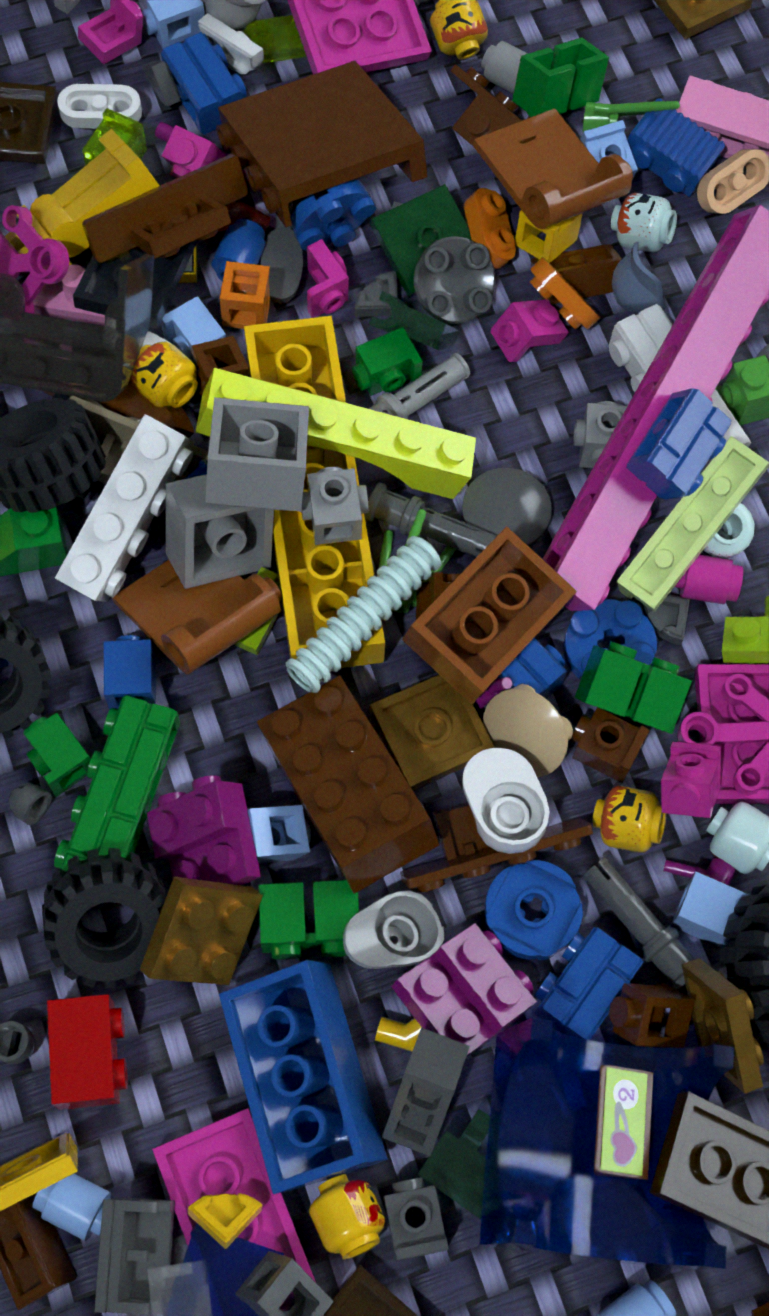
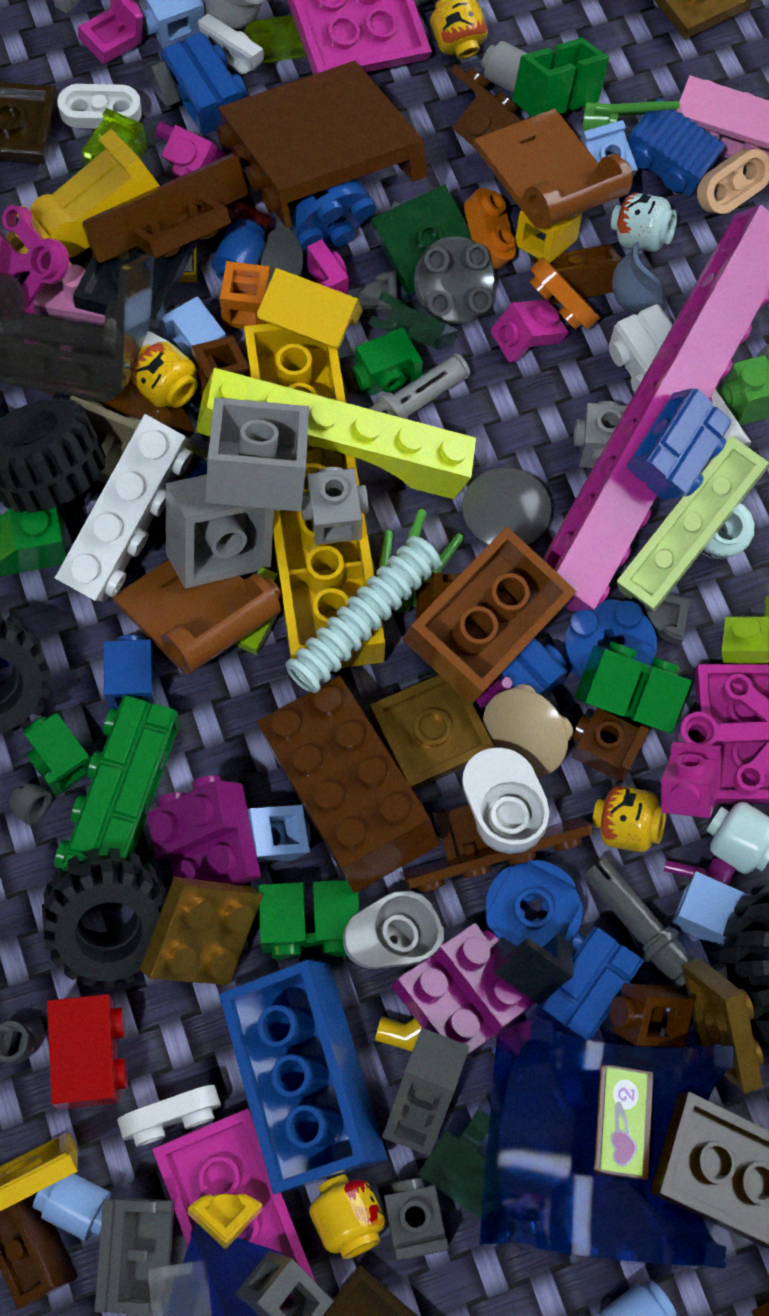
dark grey pin [364,482,498,557] -> none
dark pink brick [675,555,743,605] -> none
none -> white plate [117,1085,221,1147]
none -> yellow panel [257,268,363,349]
none -> black panel [494,934,573,1005]

